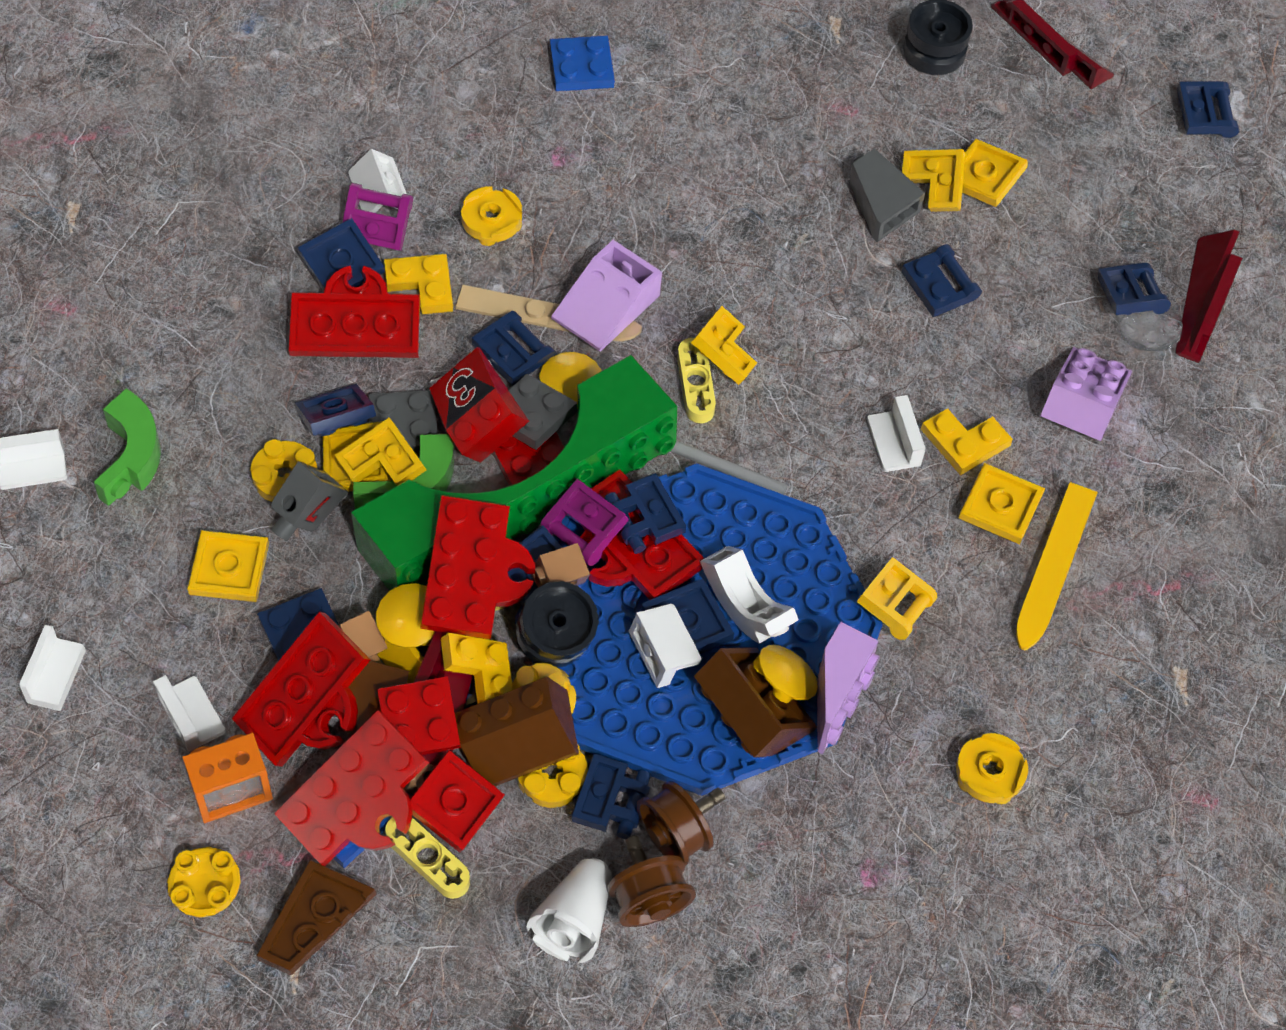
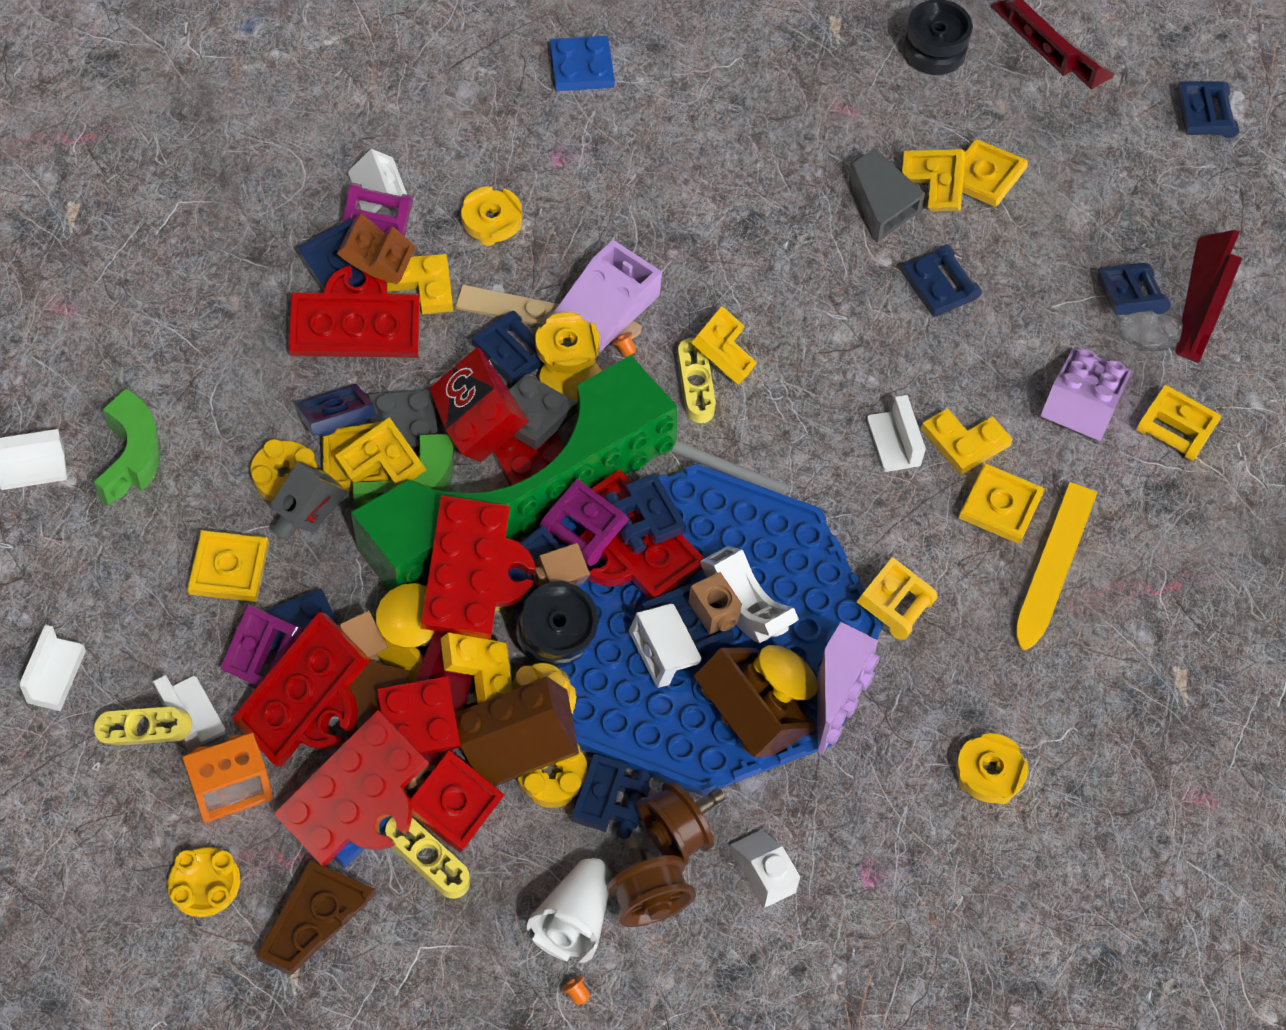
none -> light yellow beam [94,707,192,746]
none -> magenta plate [220,605,305,686]
none -> dark orange slope [337,213,416,284]
none -> yellow plate [535,312,600,373]
none -> orange piece [561,975,590,1005]
none -> orange piece [612,332,636,357]
none -> medium nougat brick [688,572,742,635]
none -> white slope [730,830,800,908]
none -> yellow plate [1136,385,1222,462]

